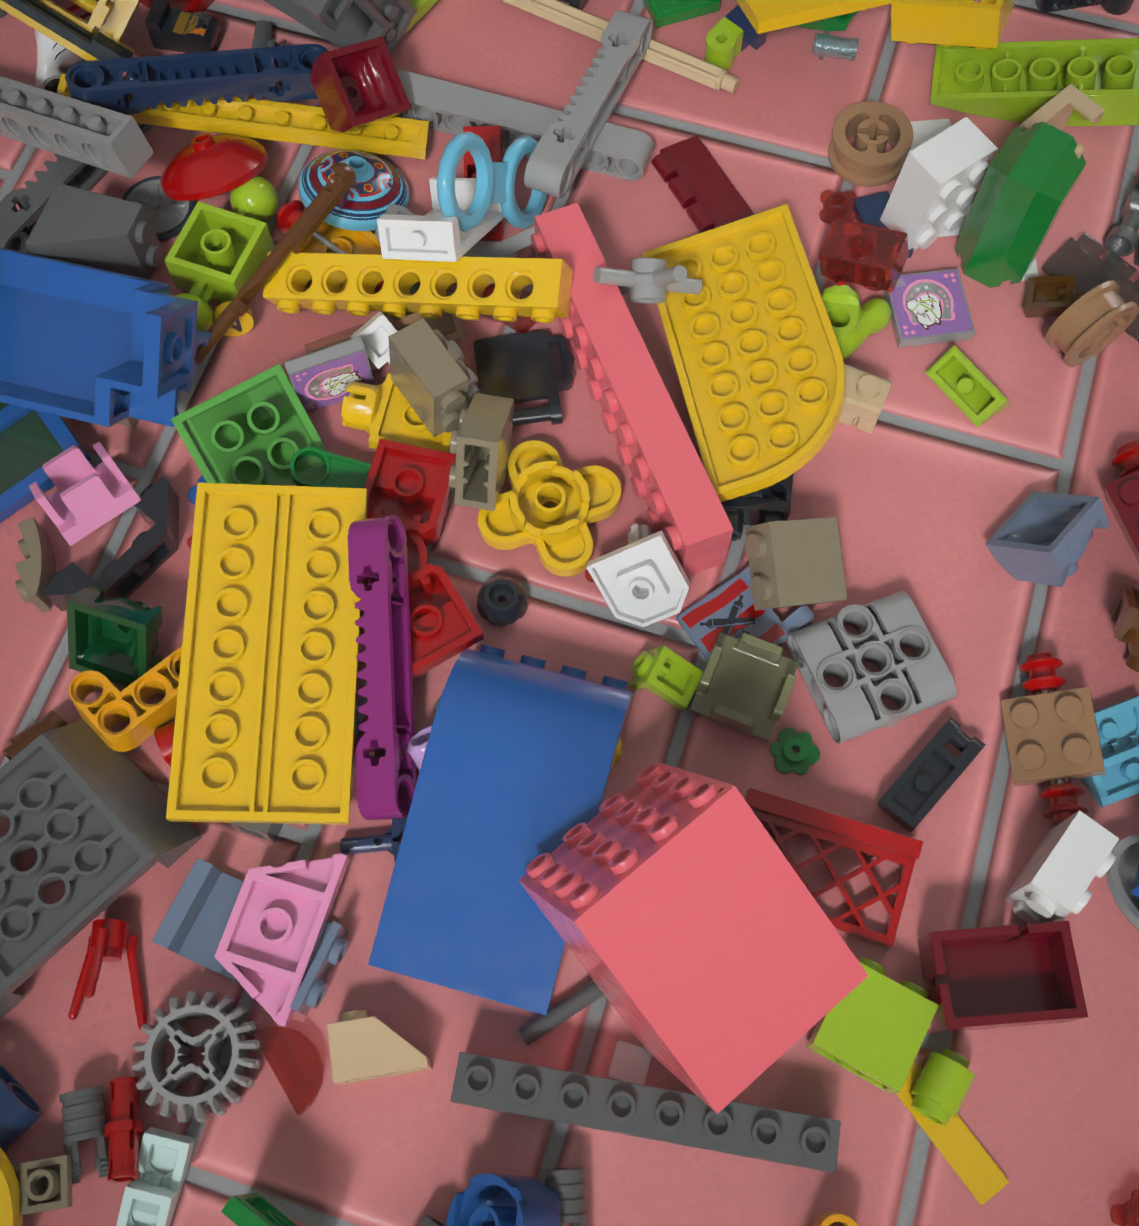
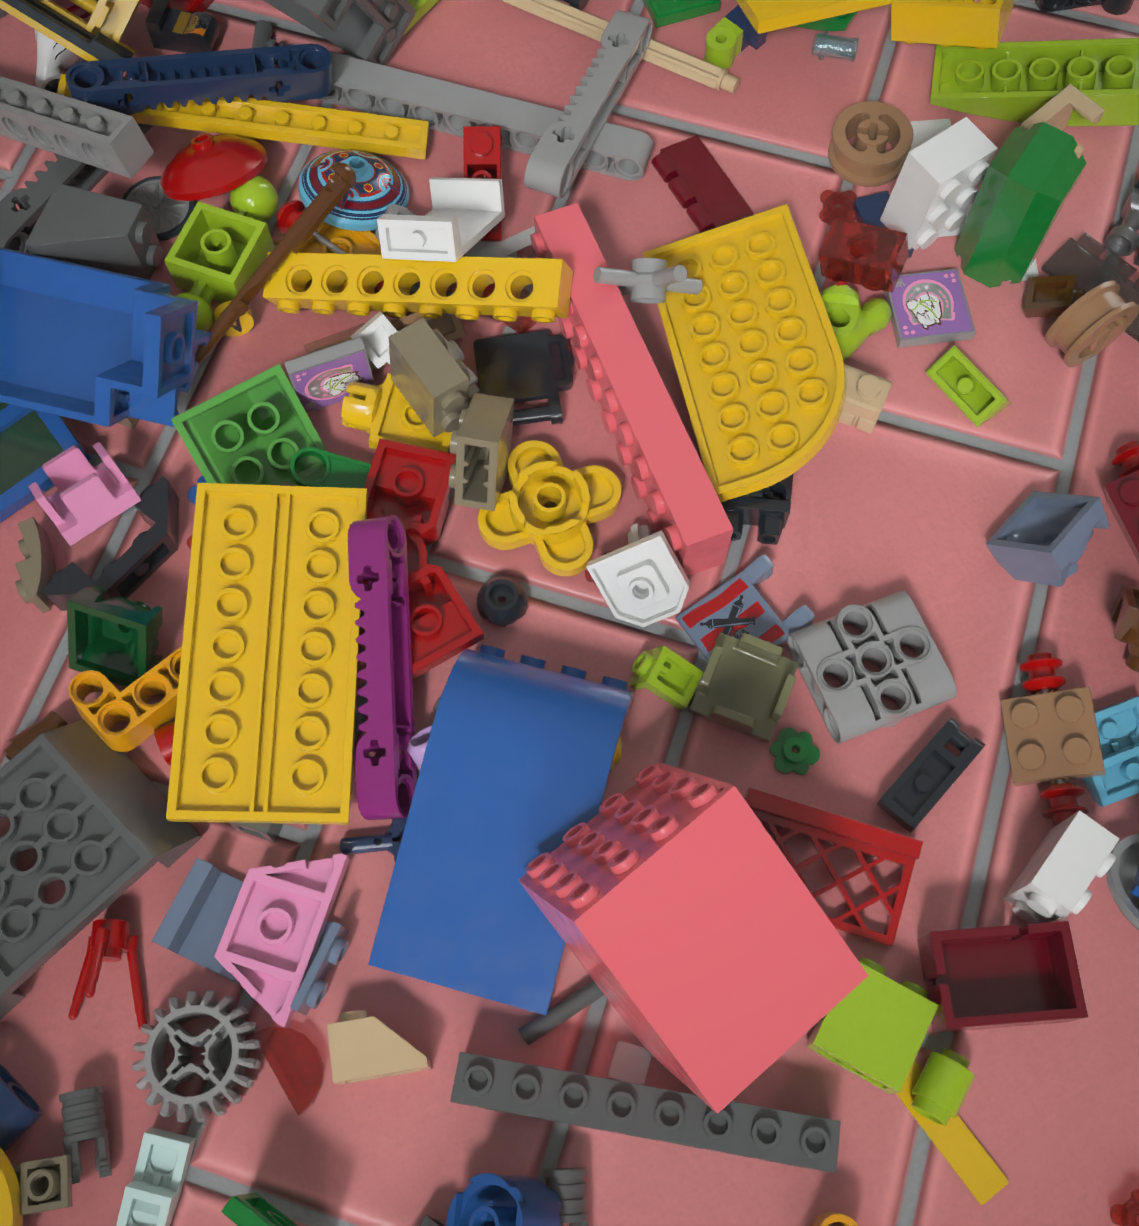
red pin [104,1077,144,1183] -> none
dark red brick [310,36,412,133] -> none
medium azure bar [437,131,547,232] -> none
dark tan brick [745,517,847,611] -> none

